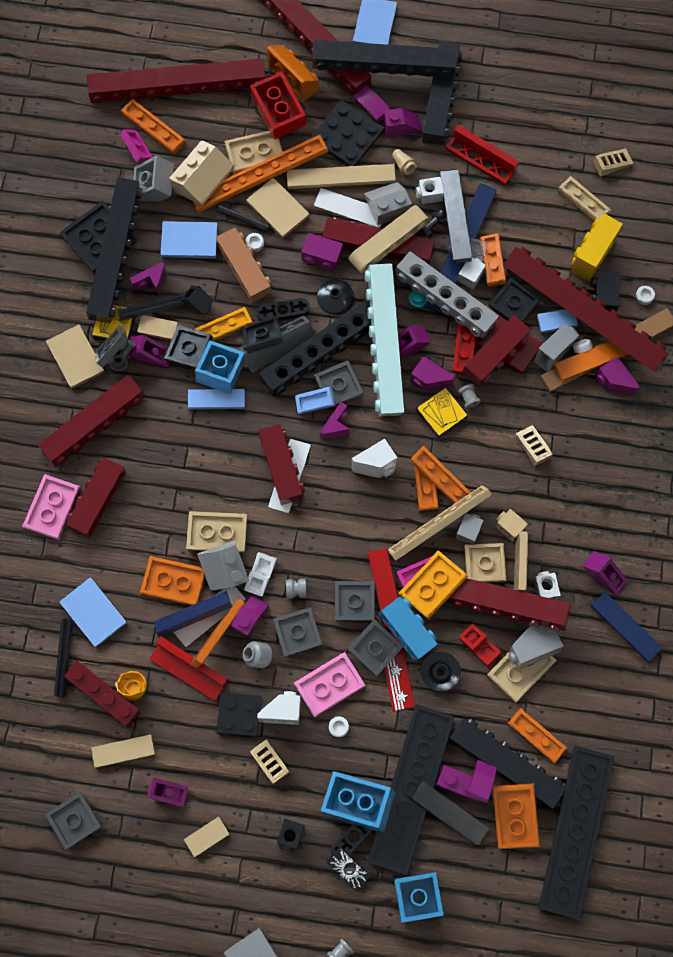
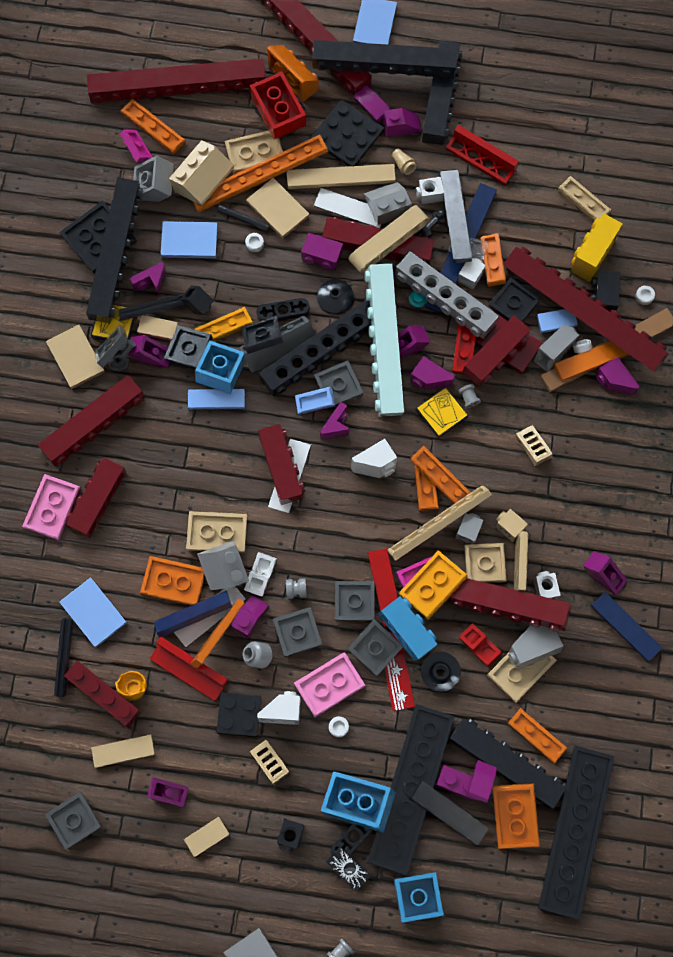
nougat brick [216,228,272,303] -> none
tan slope [593,148,633,177] -> none

